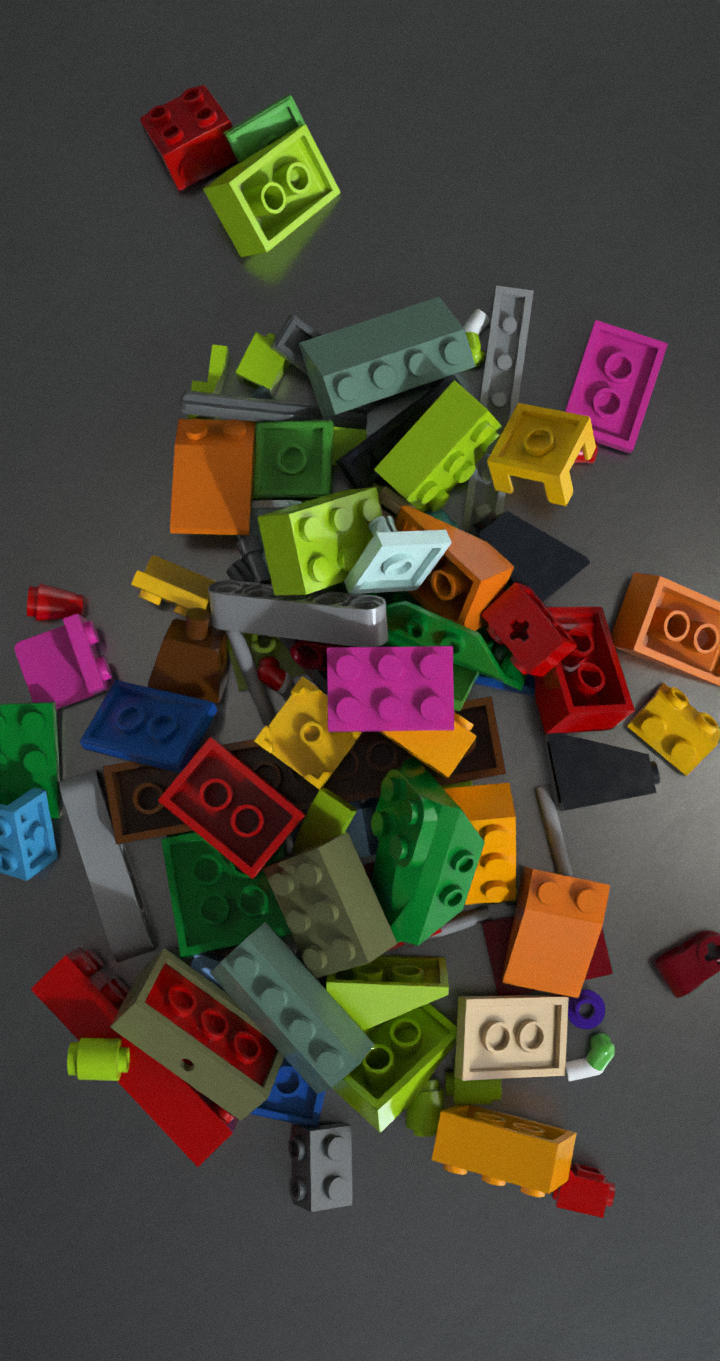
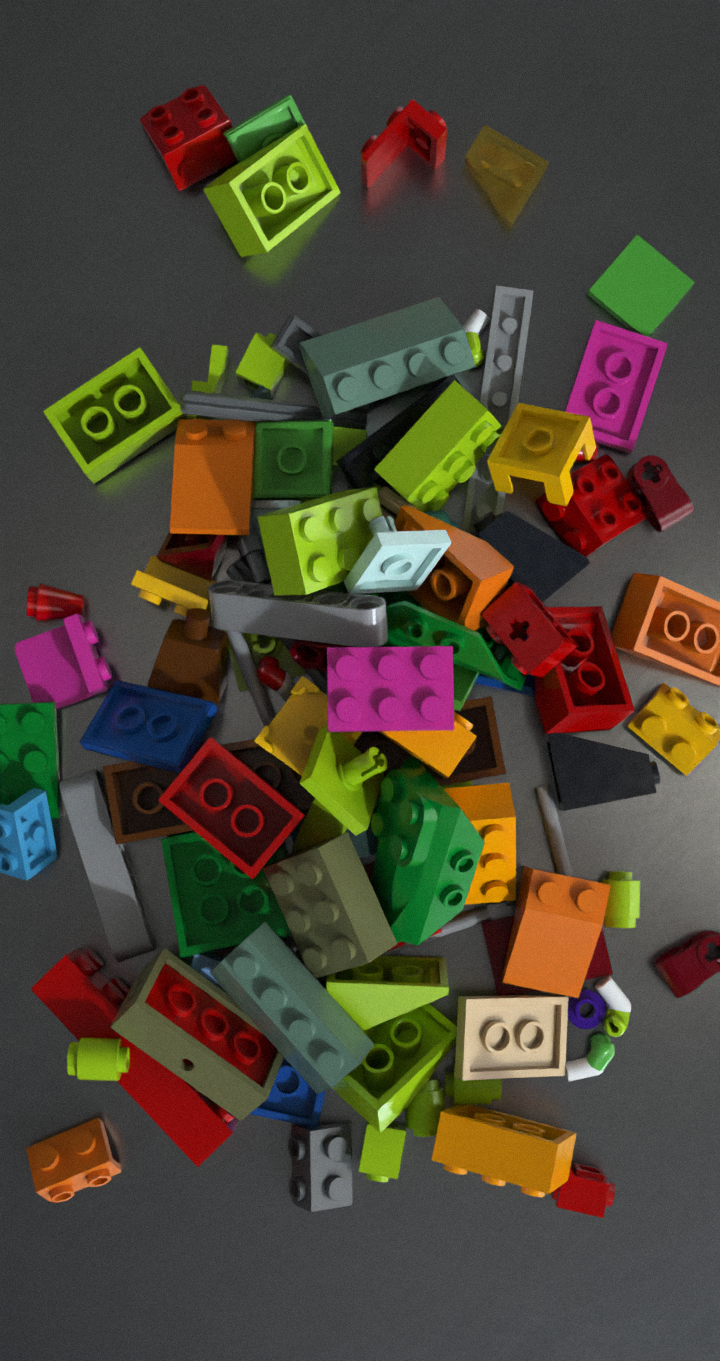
none -> orange bracket [26,1118,121,1203]
none -> lime brick [43,347,187,484]
none -> dark red slope [156,531,228,582]
none -> lime tile [300,725,387,836]
none -> lime brick [359,1121,406,1182]
none -> red bracket [360,99,448,188]
none -> clear yellow wing [465,125,550,228]
none -> red bracket [535,455,648,557]
none -> bright green tile [587,234,695,337]
none -> arm [595,975,631,1037]
none -> lime brick [601,871,640,928]
none -> dark red piece [626,455,694,533]

